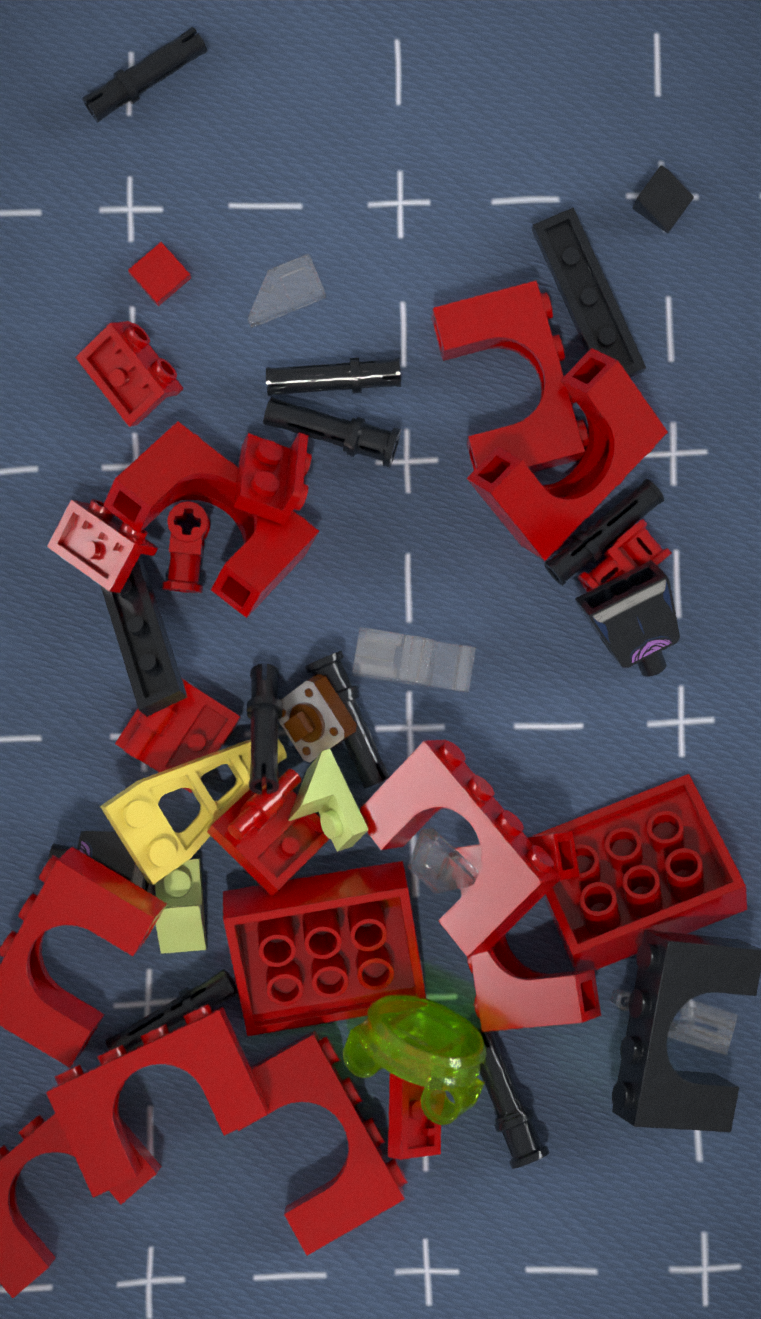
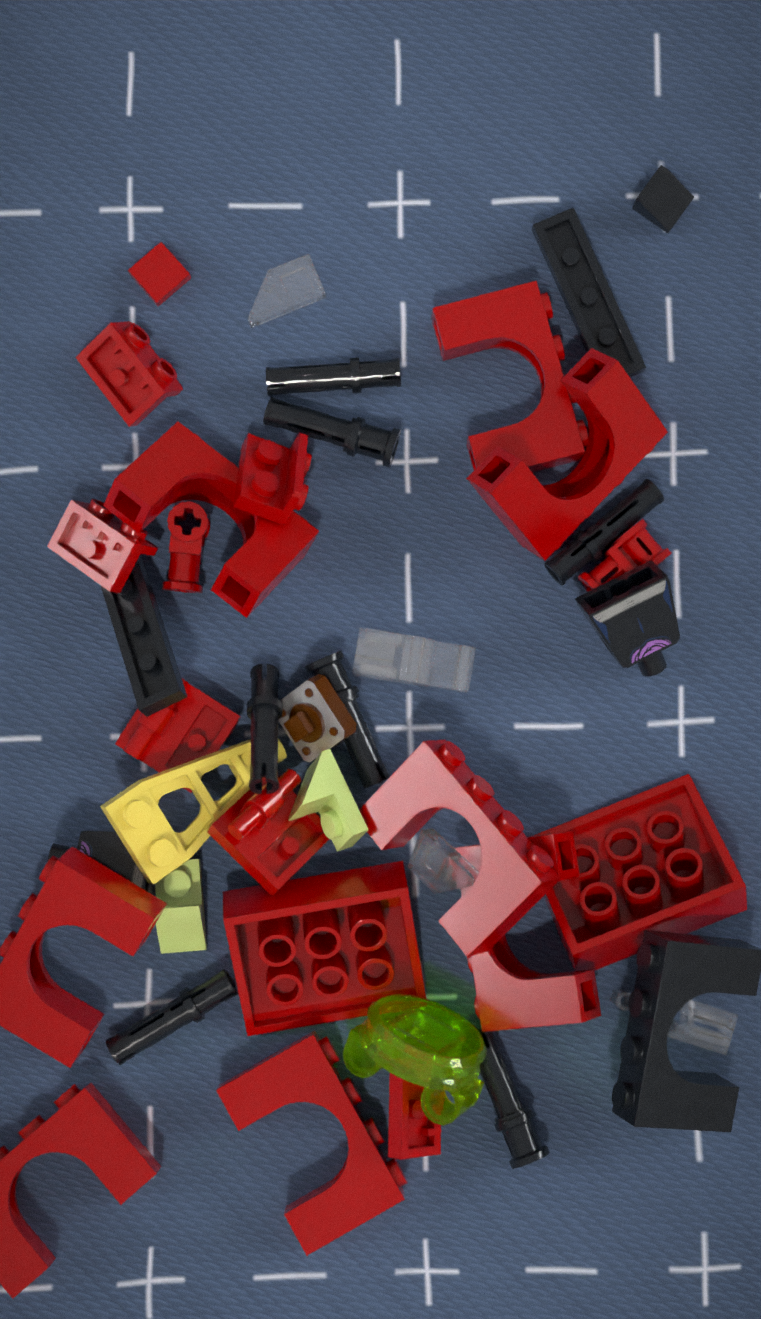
red arch [46,1004,269,1198] -> none
black pin [82,27,207,123] -> none

